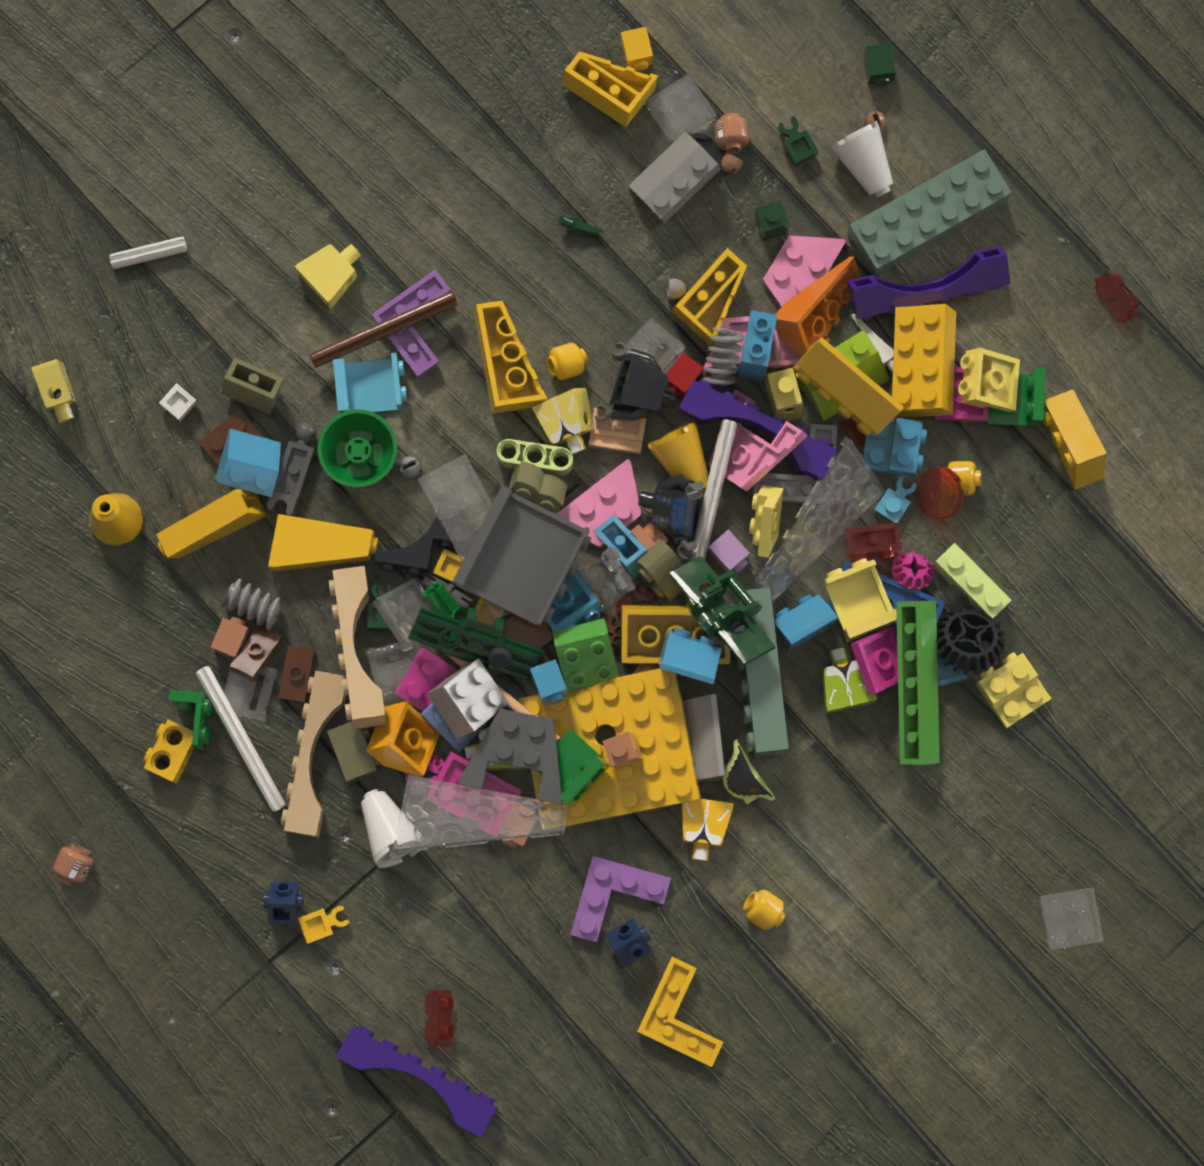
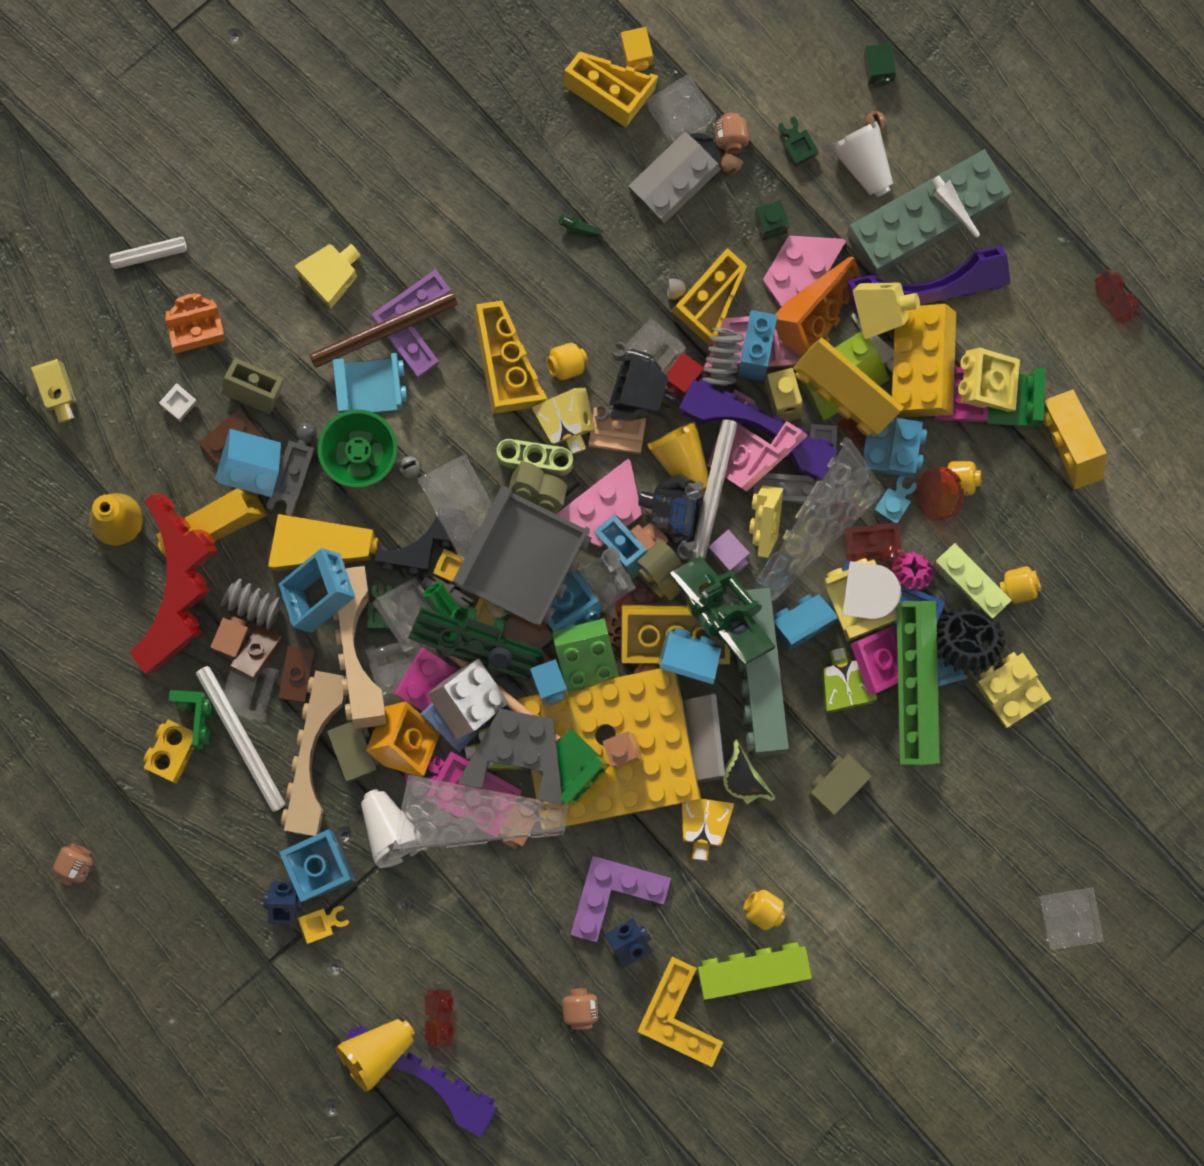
none -> red arch [129,494,218,674]
none -> orange slope [165,294,226,354]
none -> dark azure window [279,548,355,633]
none -> dark azure slope [279,829,356,903]
none -> yellow cone [335,1019,415,1092]
none -> nougat head [562,988,599,1030]
none -> lime brick [697,942,812,1000]
none -> olive brick [809,754,872,817]
none -> white tile [842,561,901,619]
none -> light yellow torso [853,283,920,339]
none -> white piece [931,176,980,238]
none -> yellow head [1000,566,1041,604]

